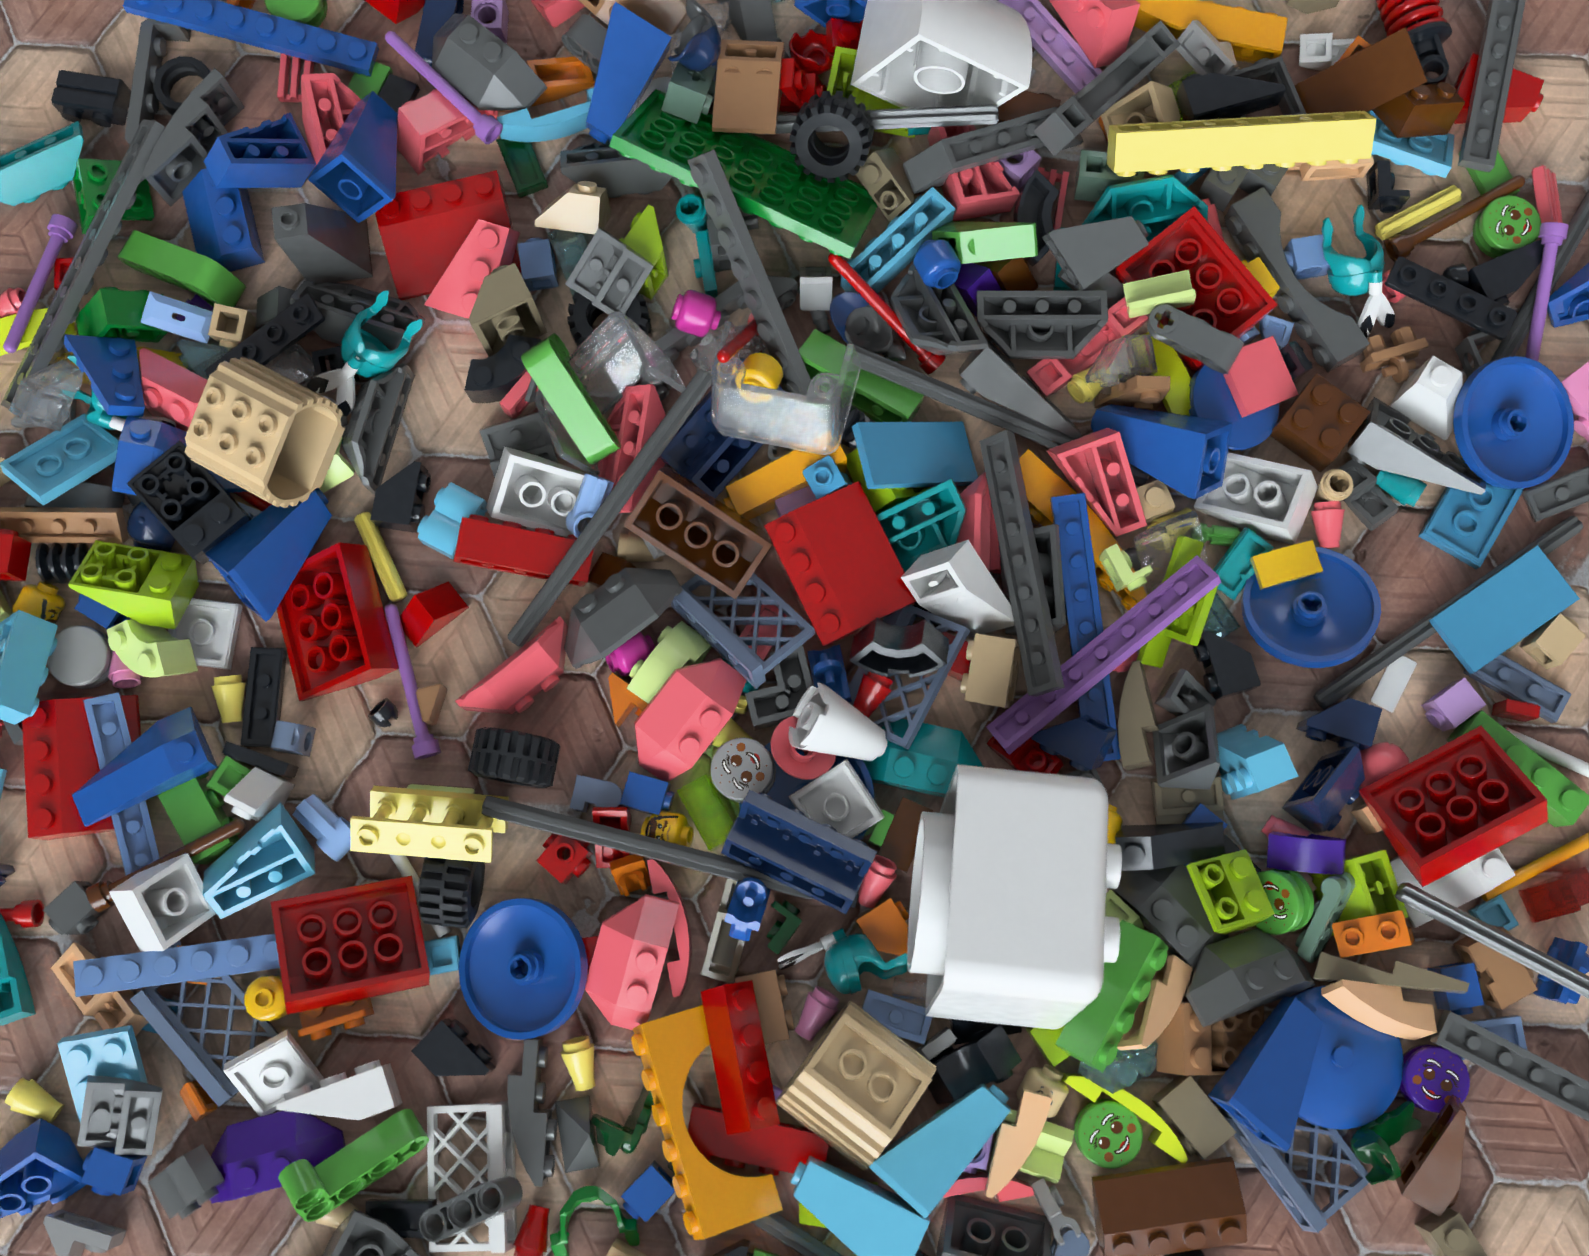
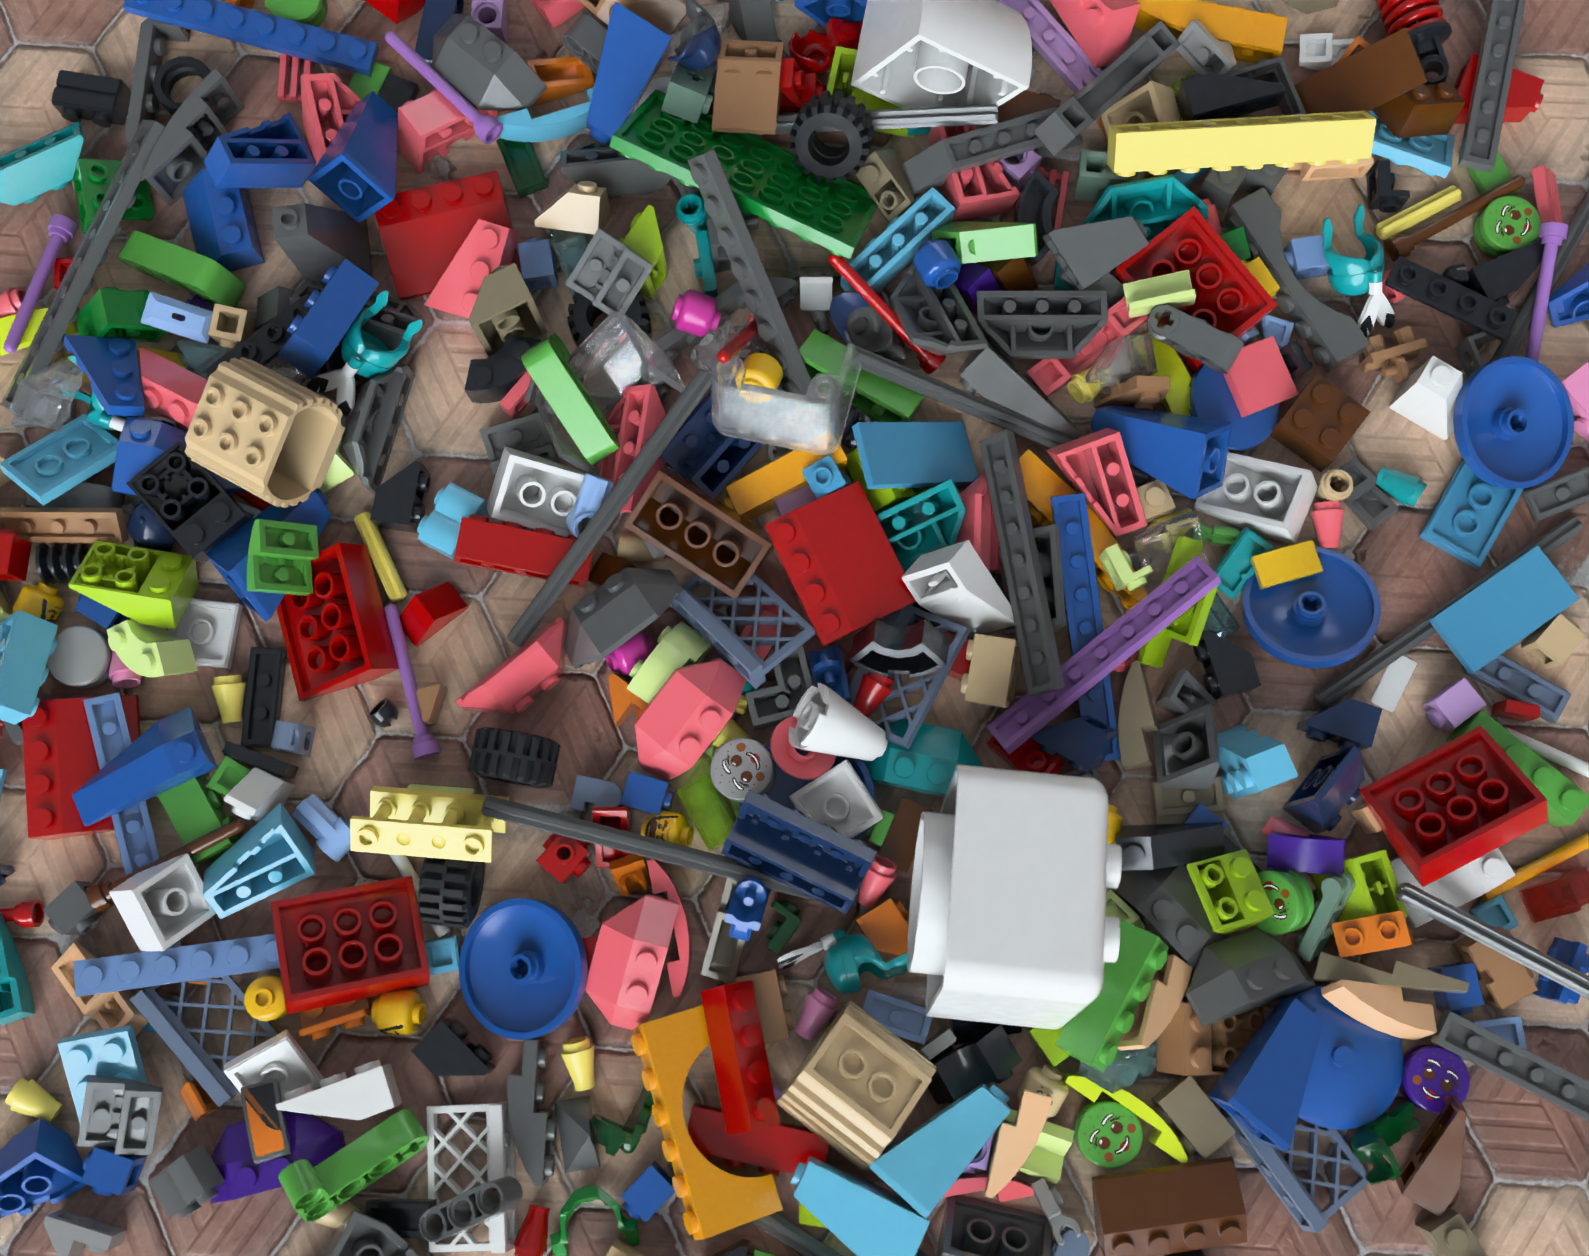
wedge [1347,397,1486,495] -> none
coral hair [1360,742,1409,788] -> none
none -> slope [240,1078,291,1164]
none -> bright green slope [247,519,319,595]
none -> blue wedge [277,259,379,379]
none -> yellow head [371,989,427,1036]
none -> green slope [1218,226,1251,261]

